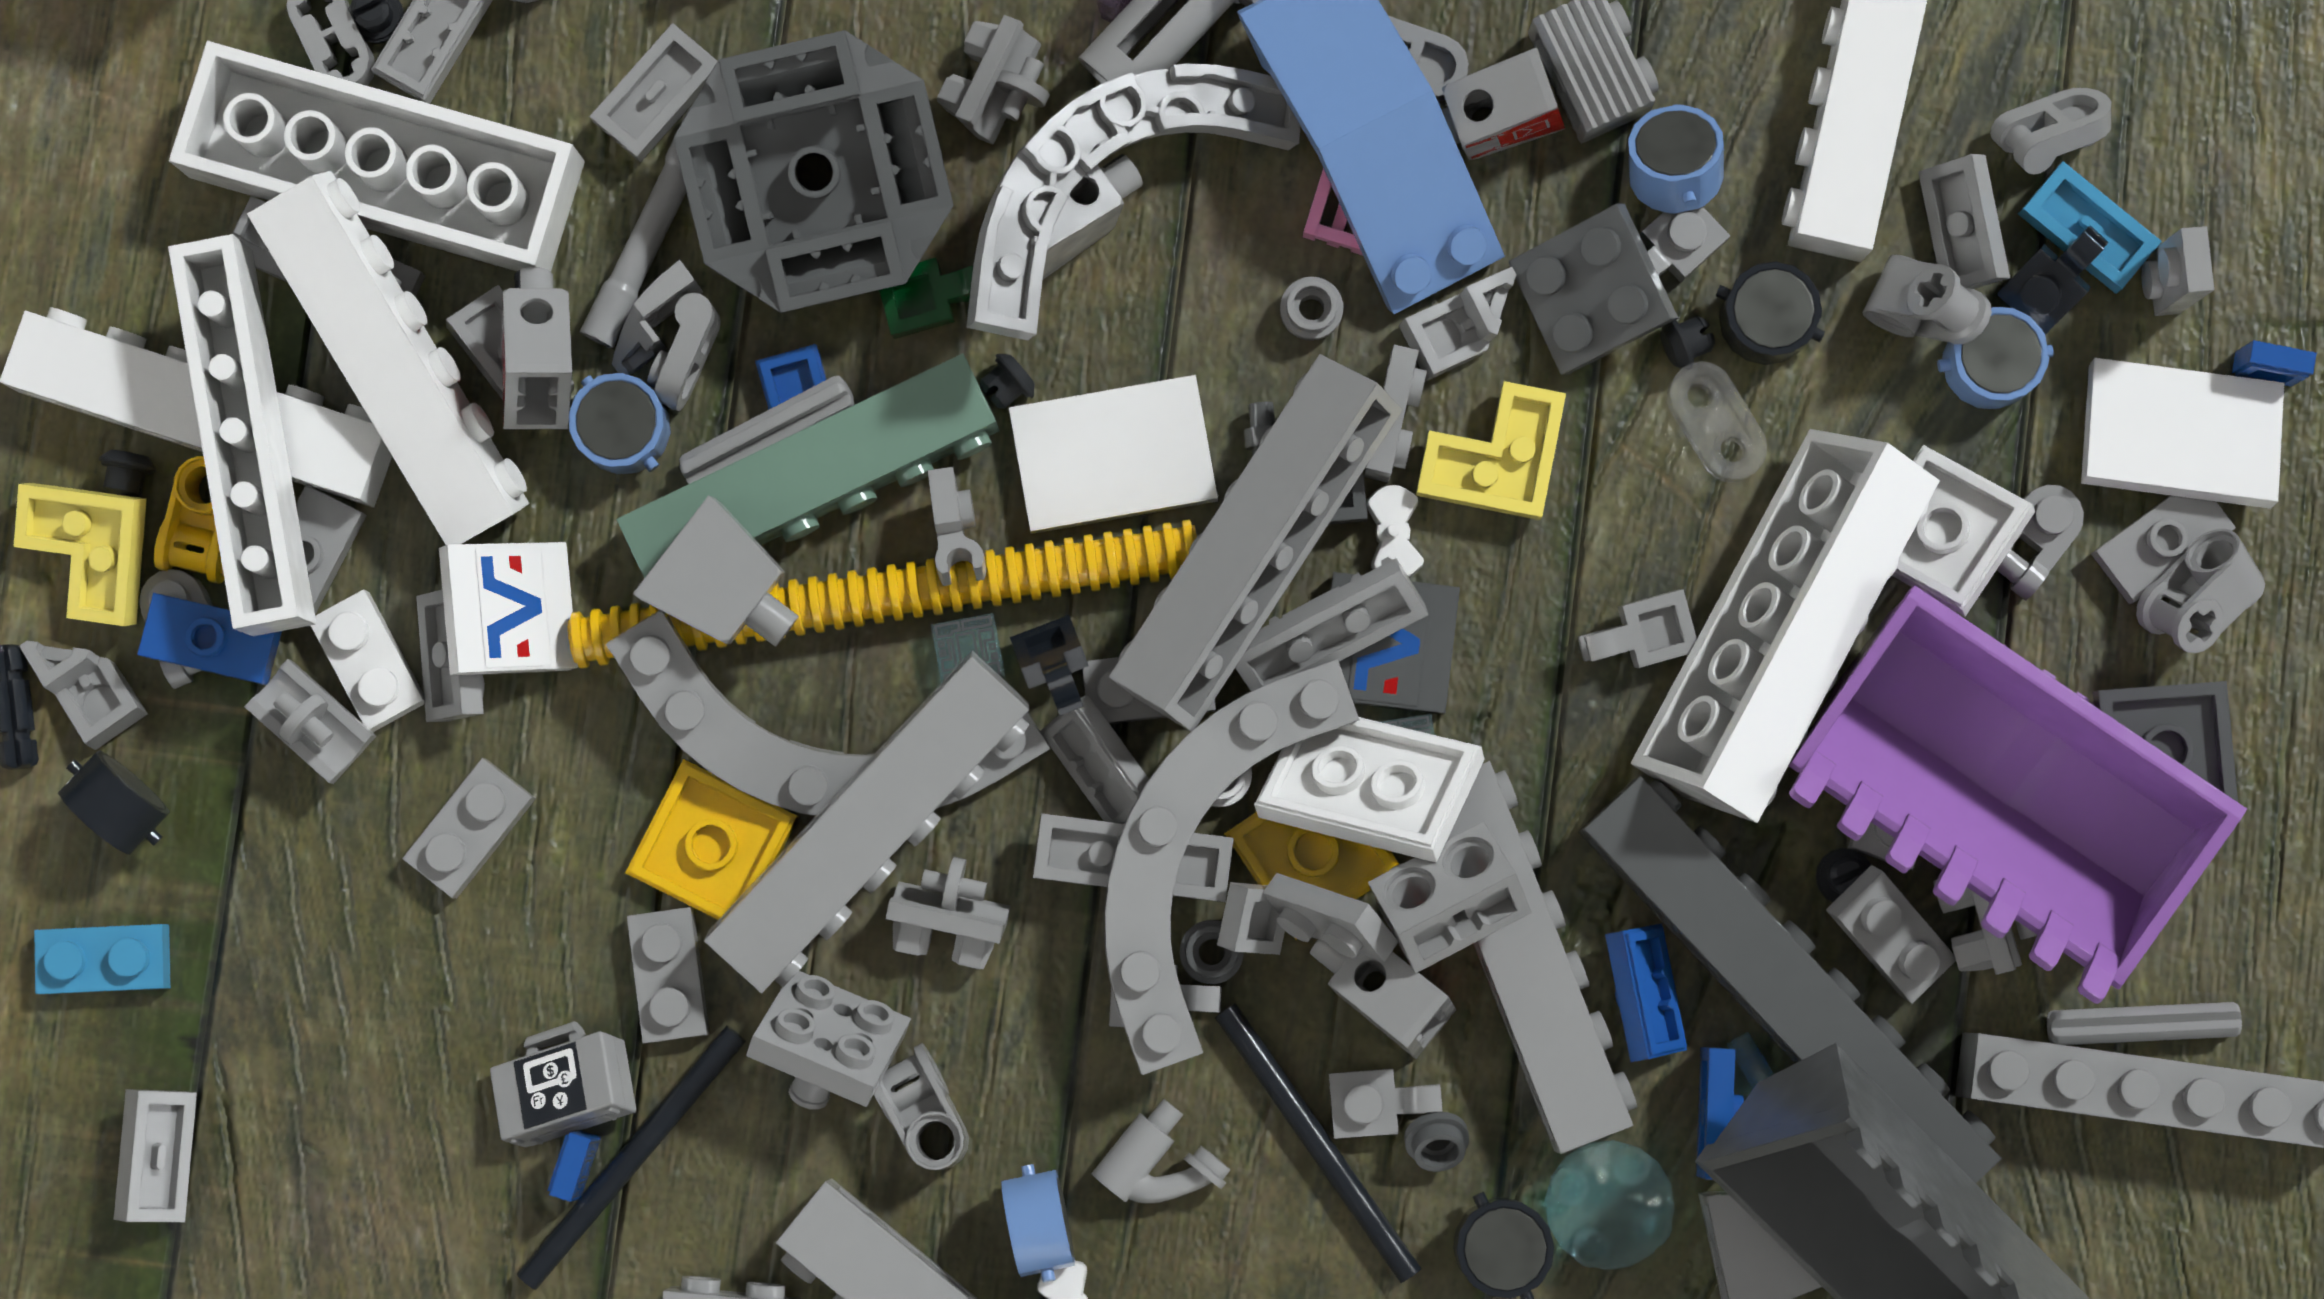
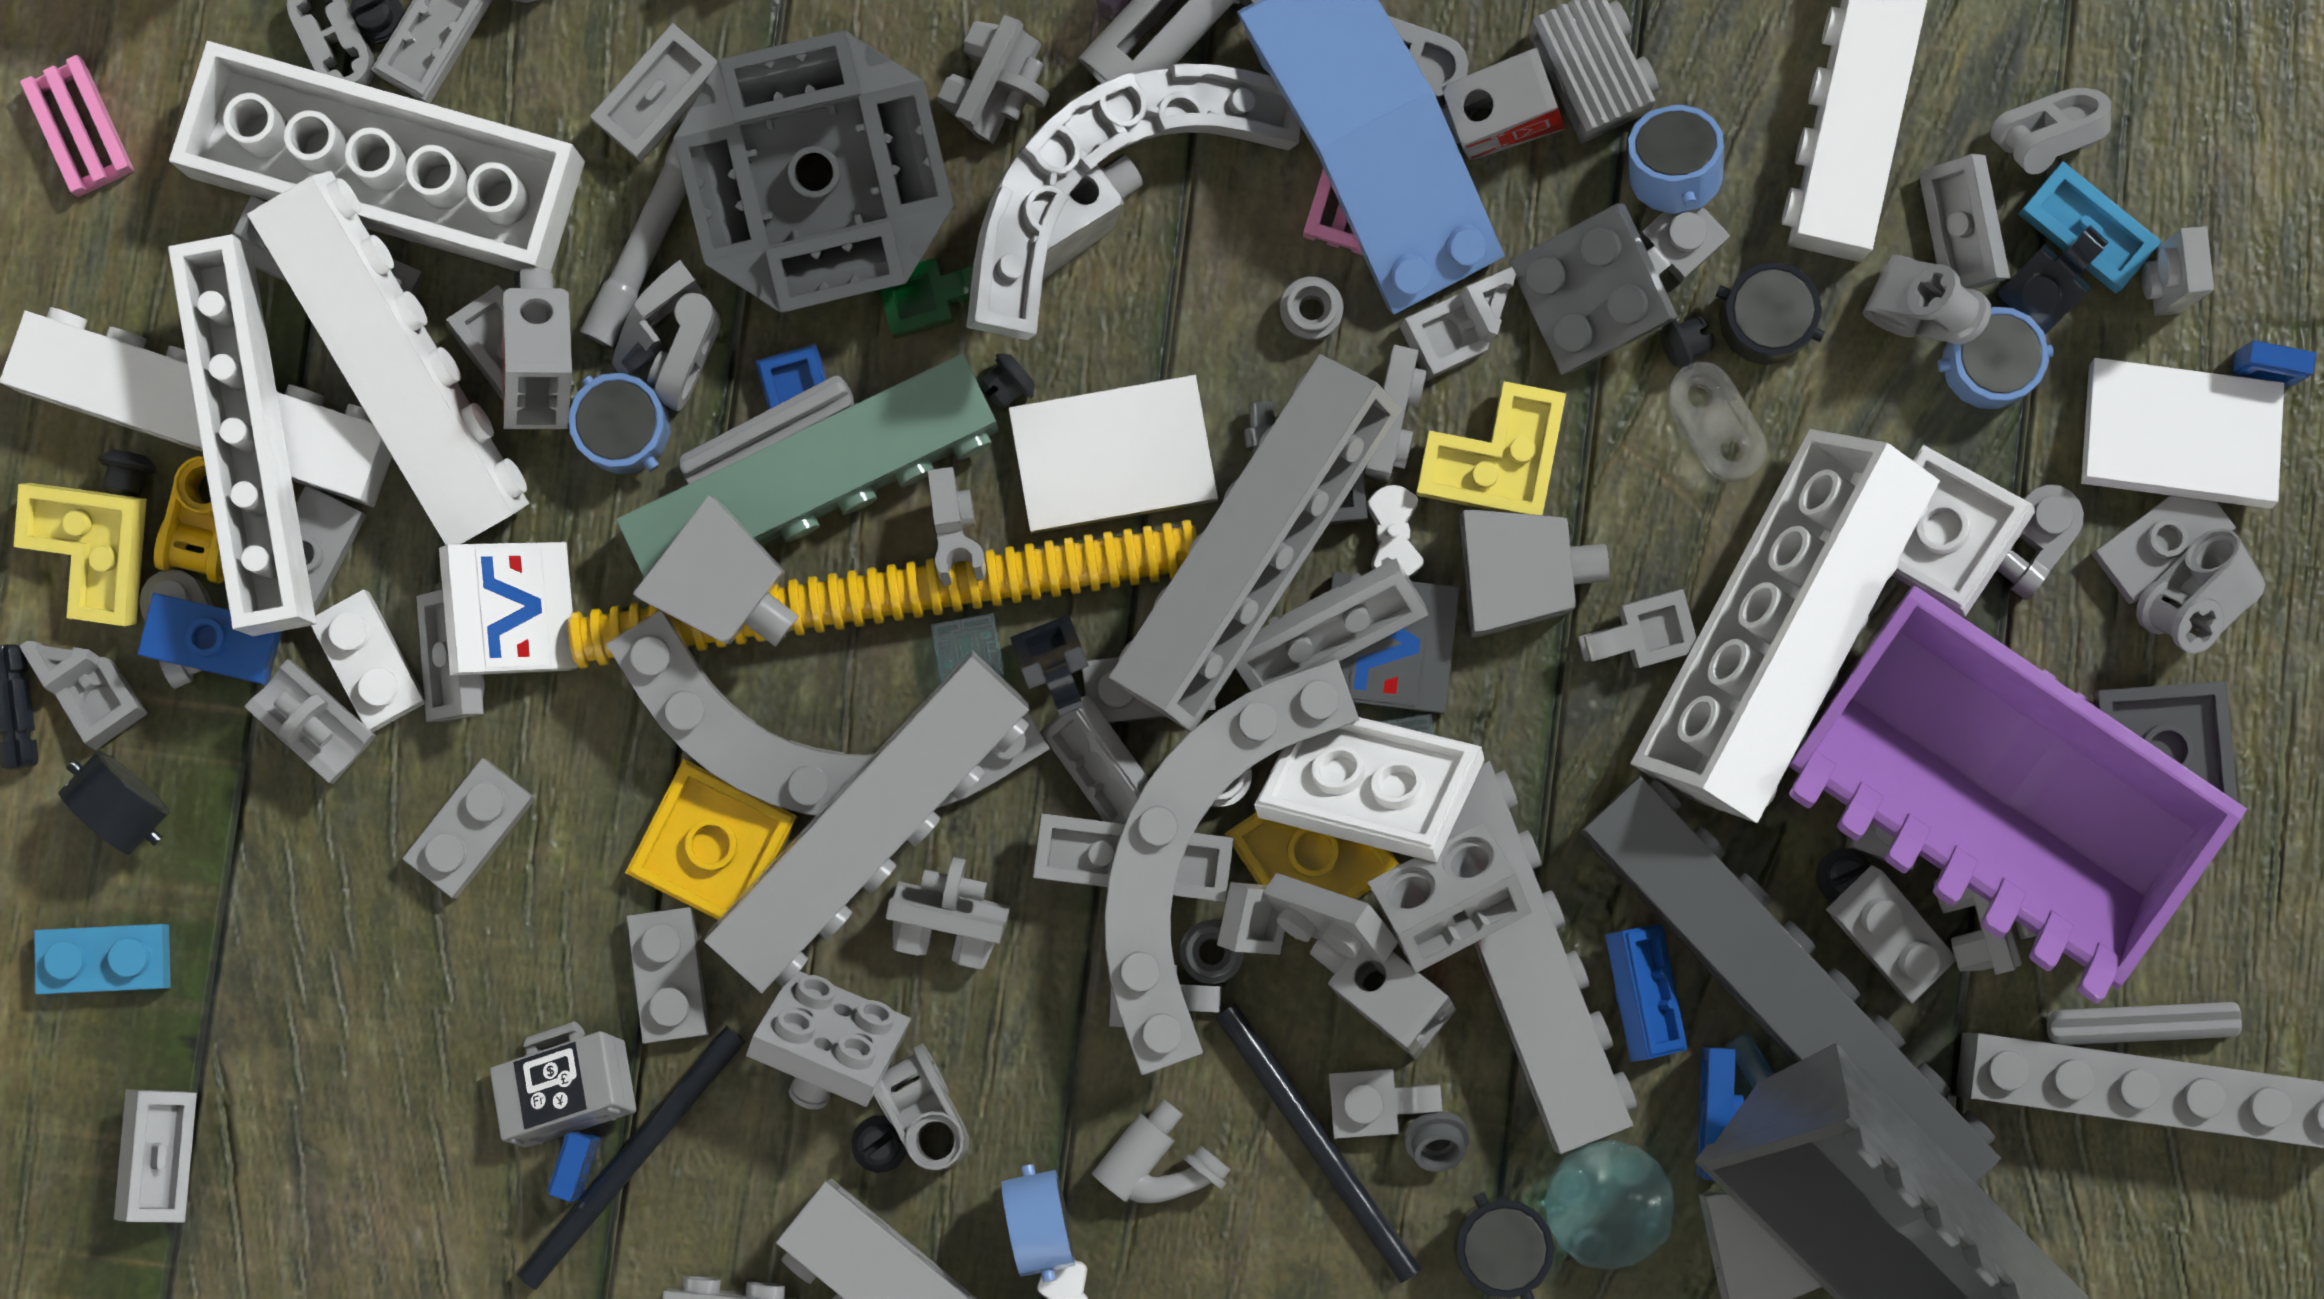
none -> bright pink tile [20,55,134,197]
none -> black piece [851,1115,907,1173]
none -> light grey torso [1459,510,1609,638]

